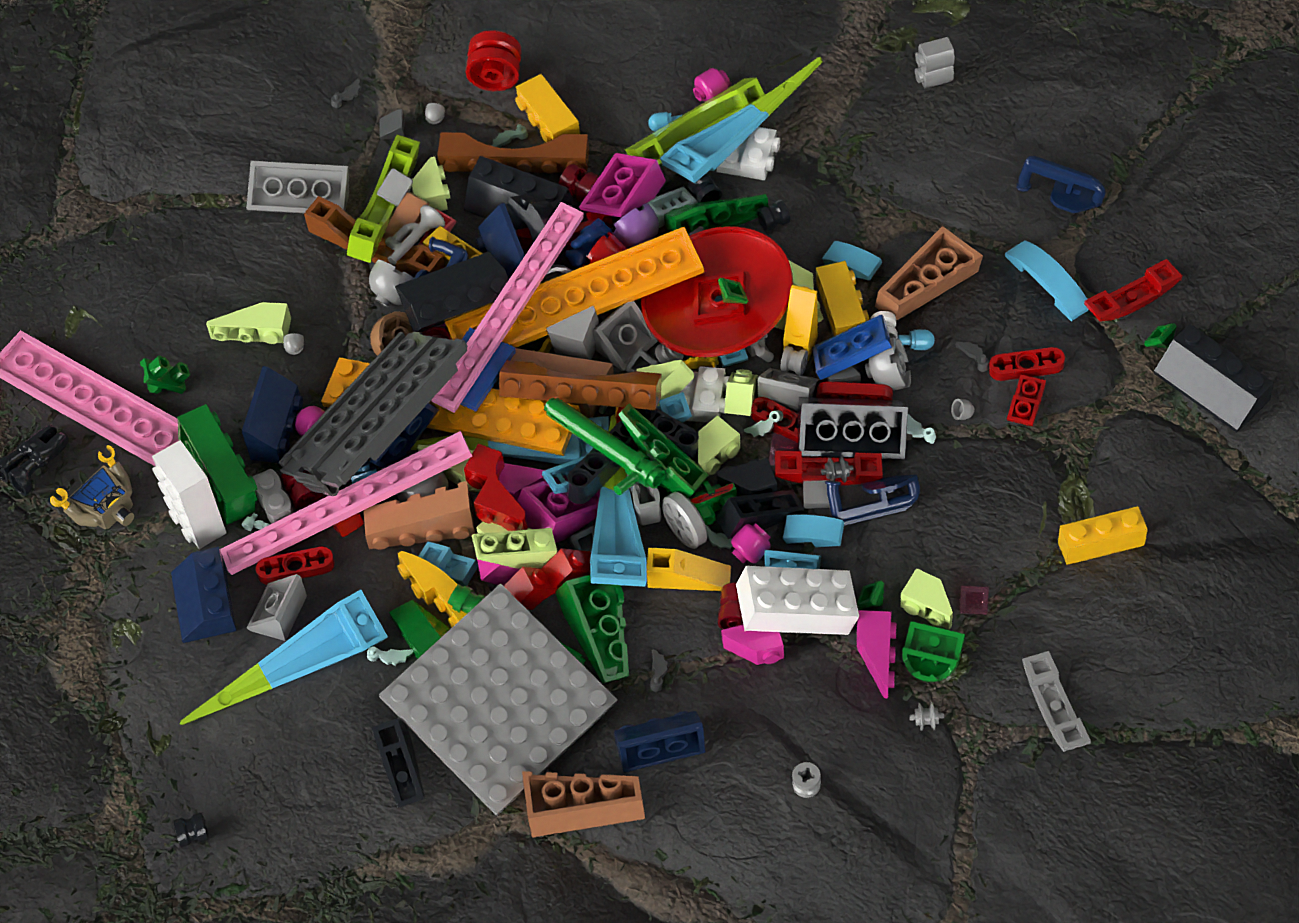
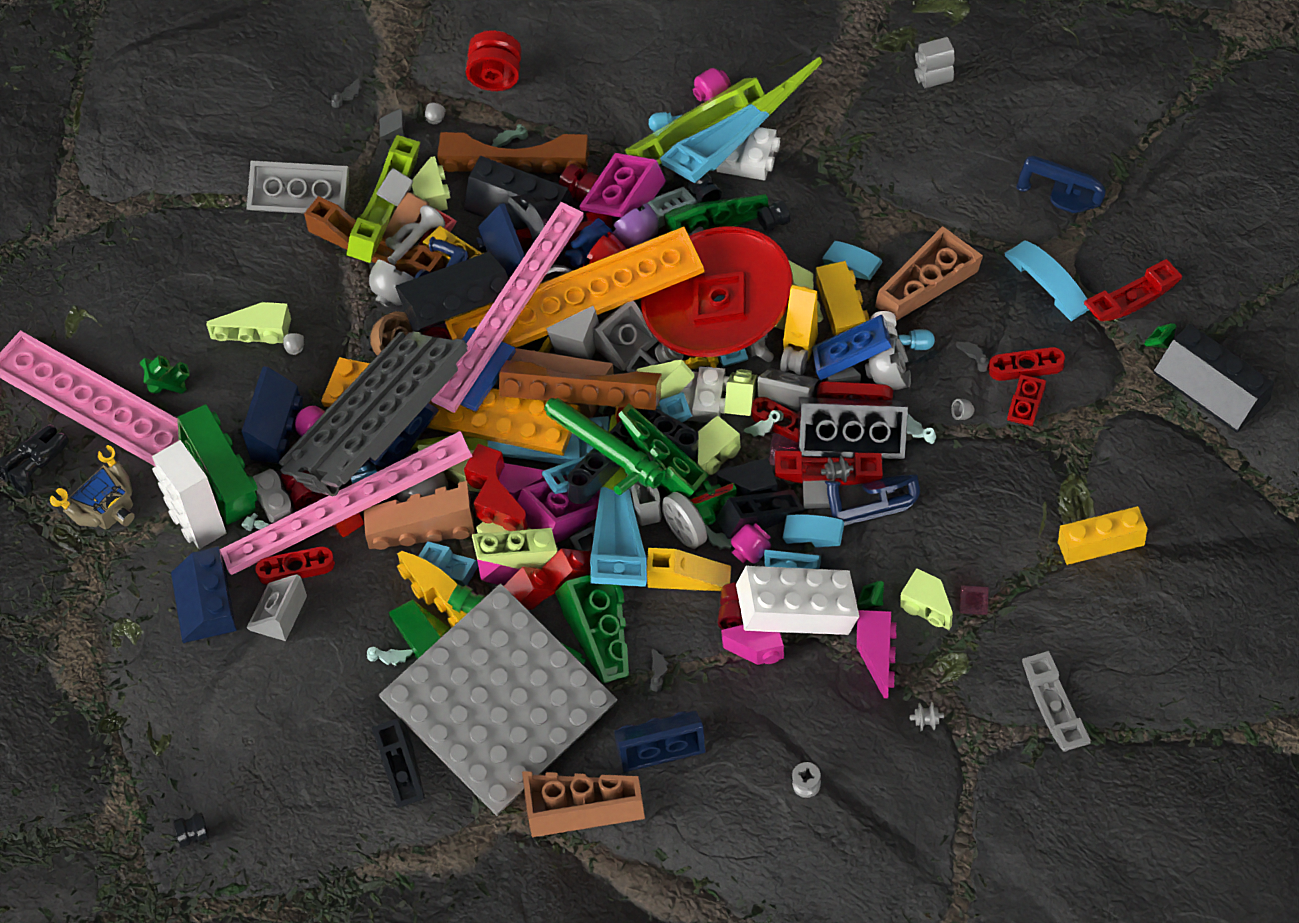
medium azure plate [180,590,388,725] -> none
yellow brick [515,74,580,143] -> none
green slope [718,278,748,304] -> none
green slope [902,621,966,682] -> none

